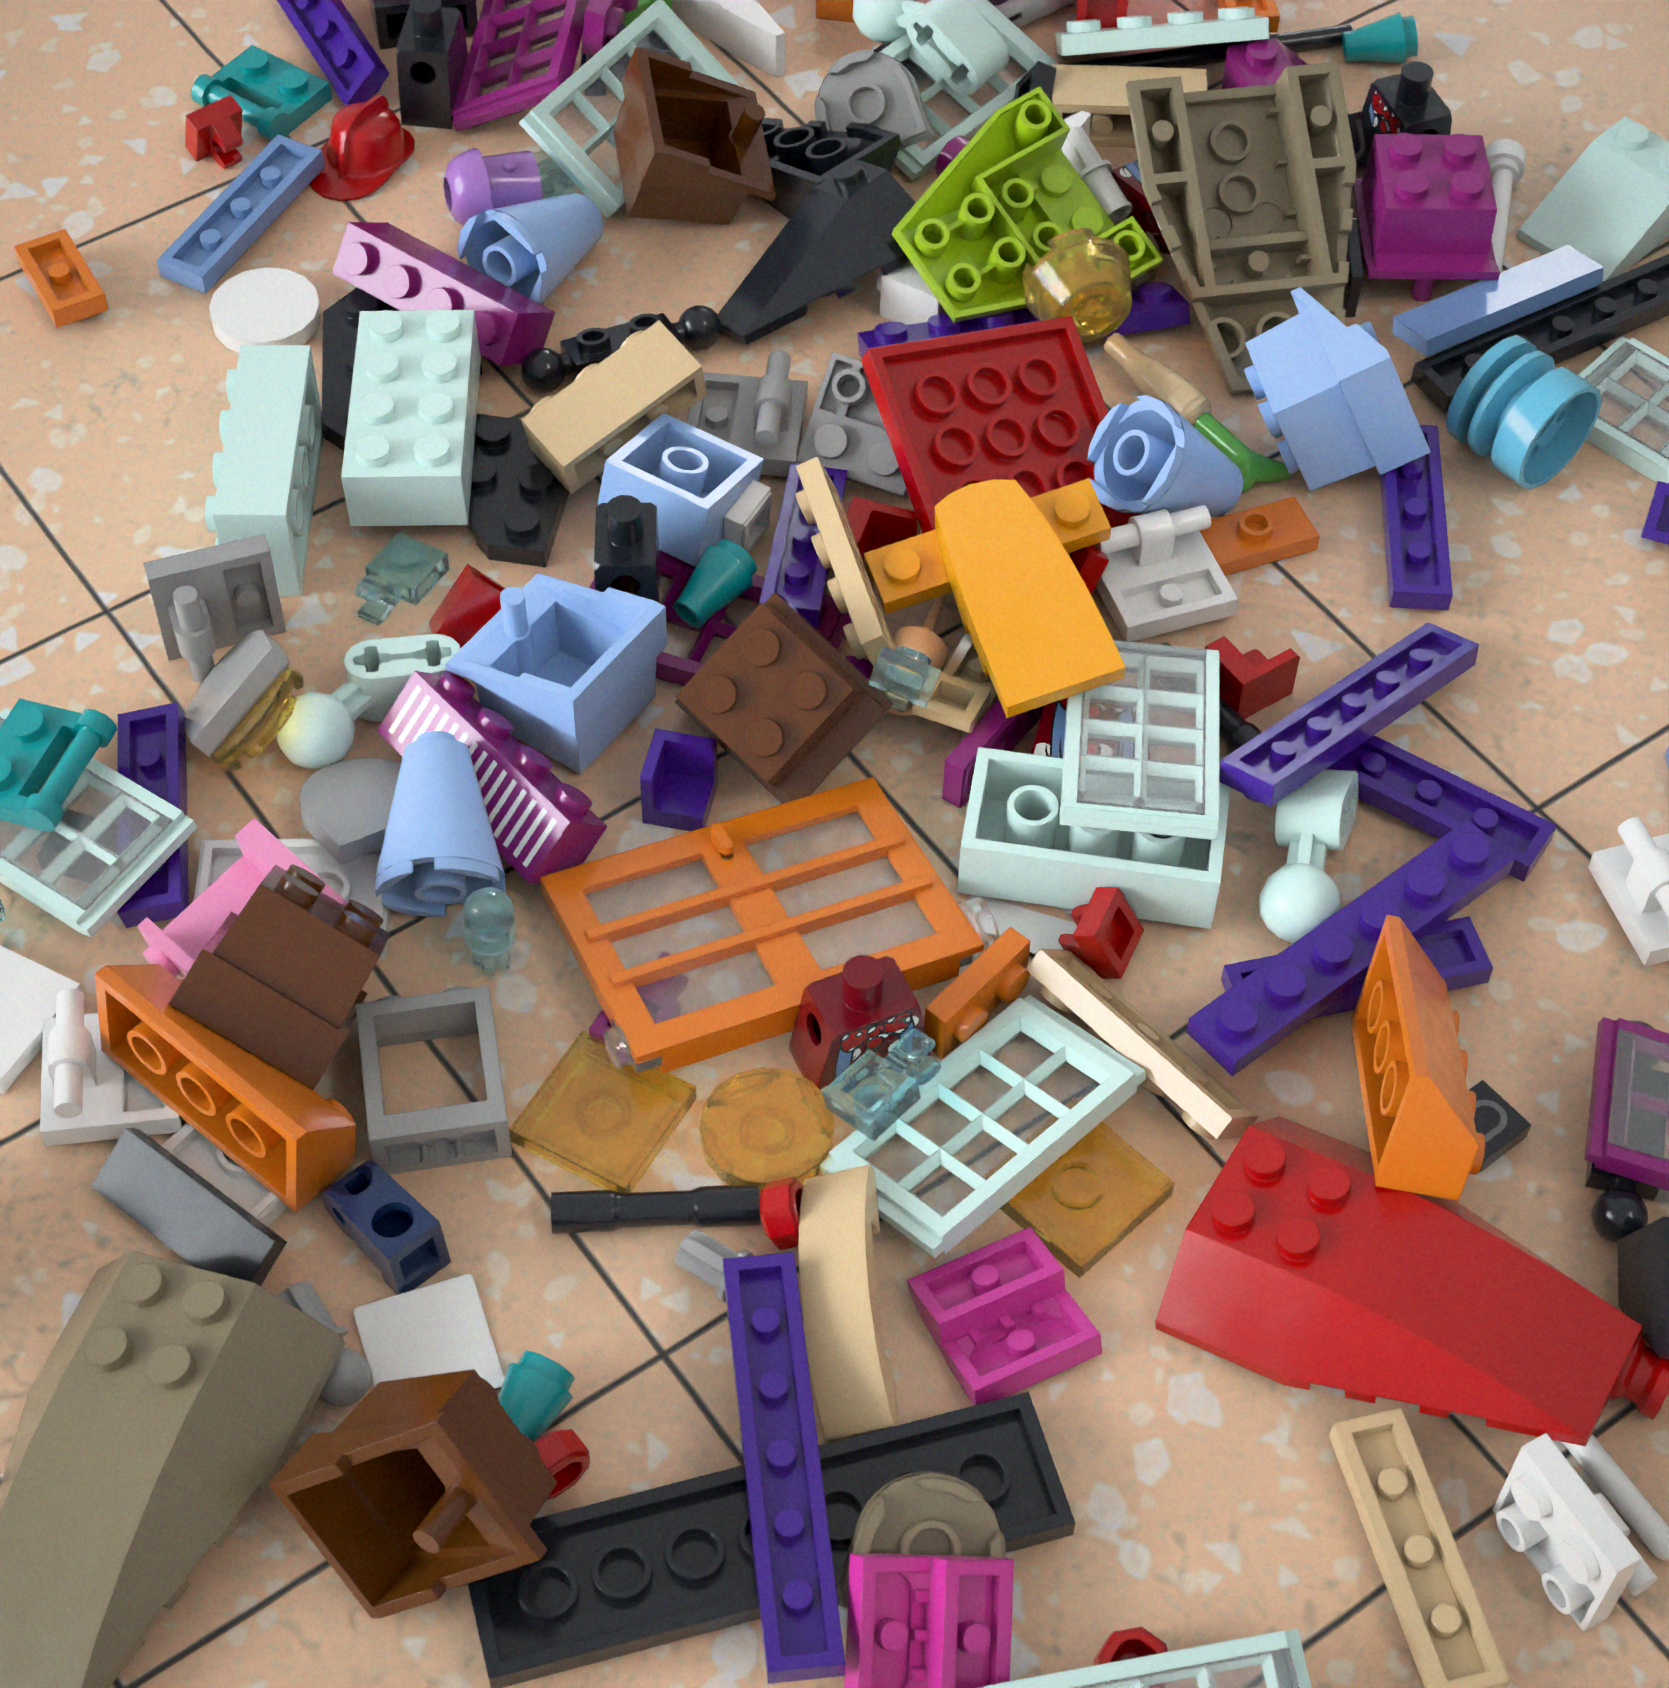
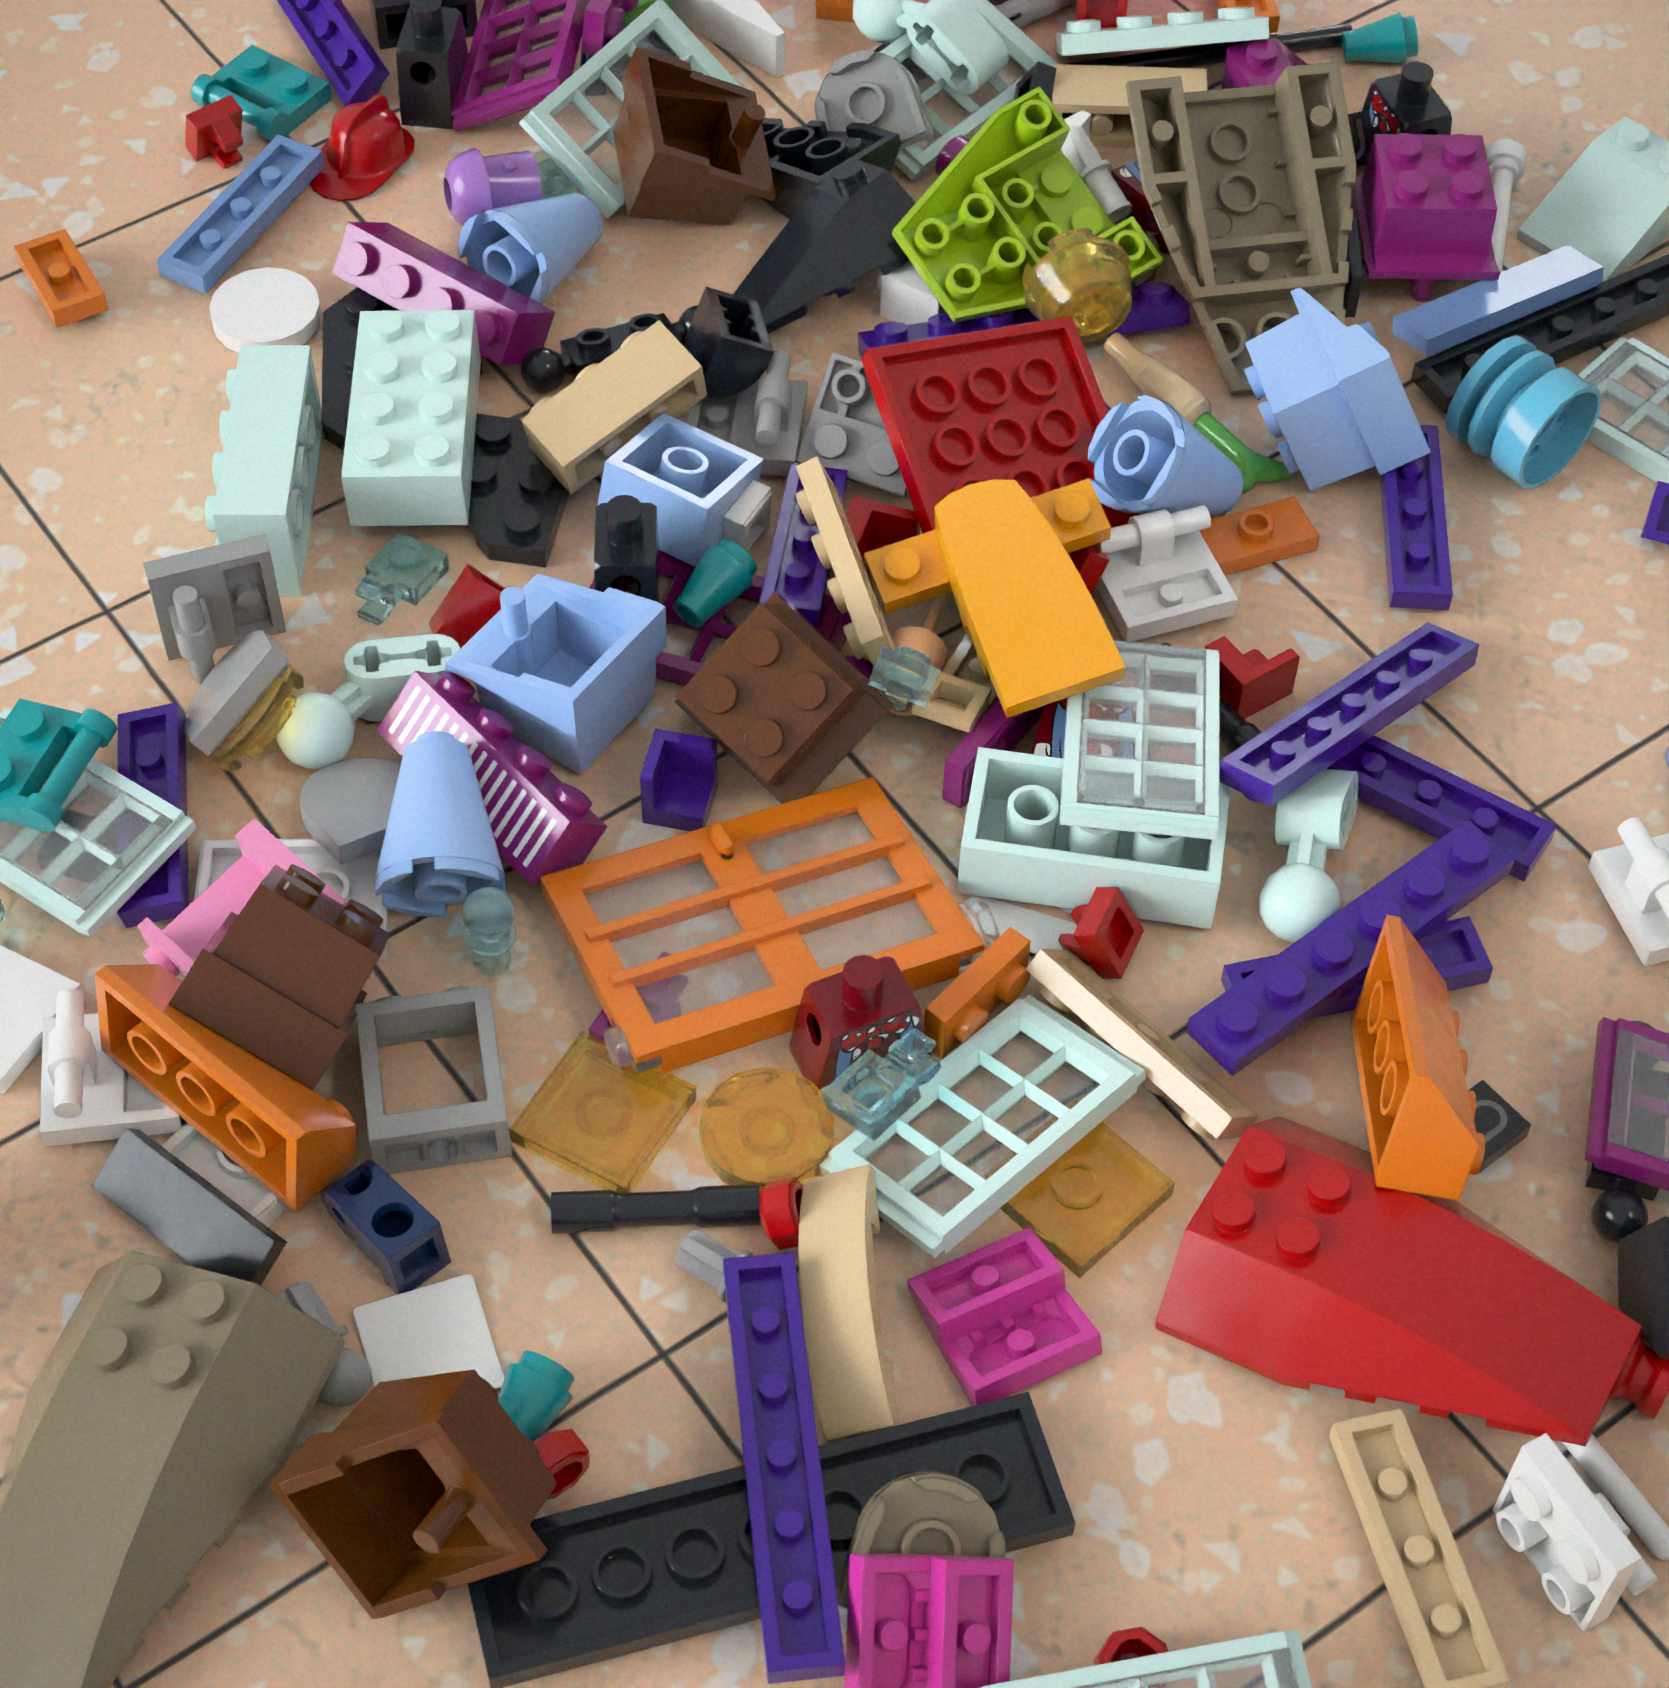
none -> black brick [683,287,774,398]

